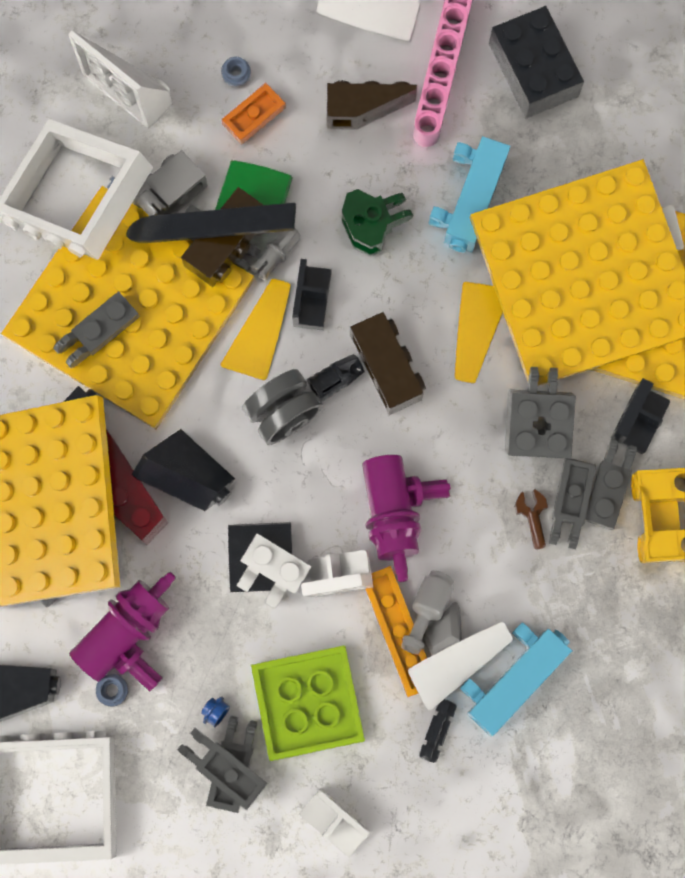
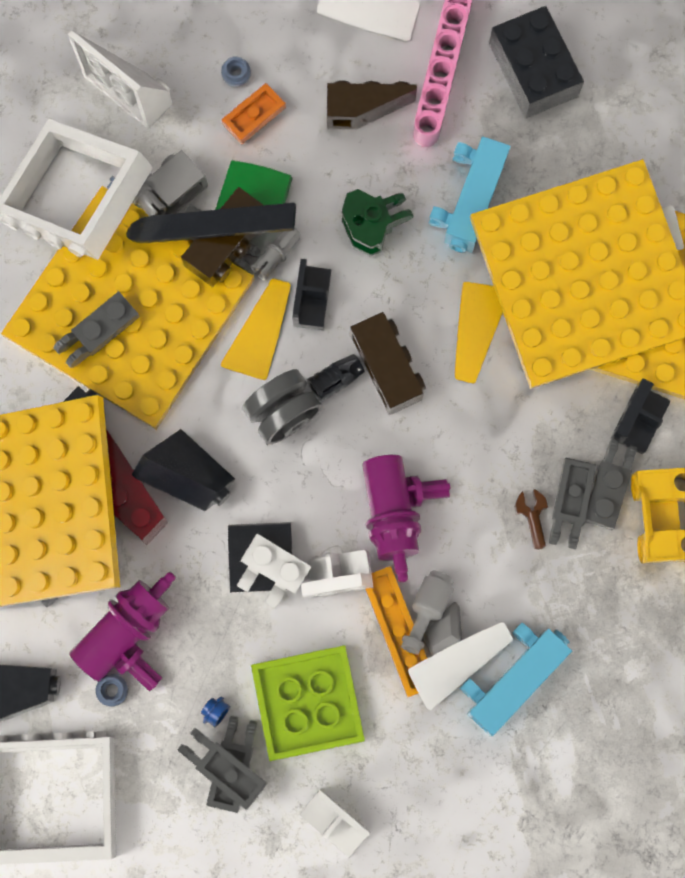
black axle [419,699,457,763] -> none
dark grey hinge [505,367,576,459] -> none

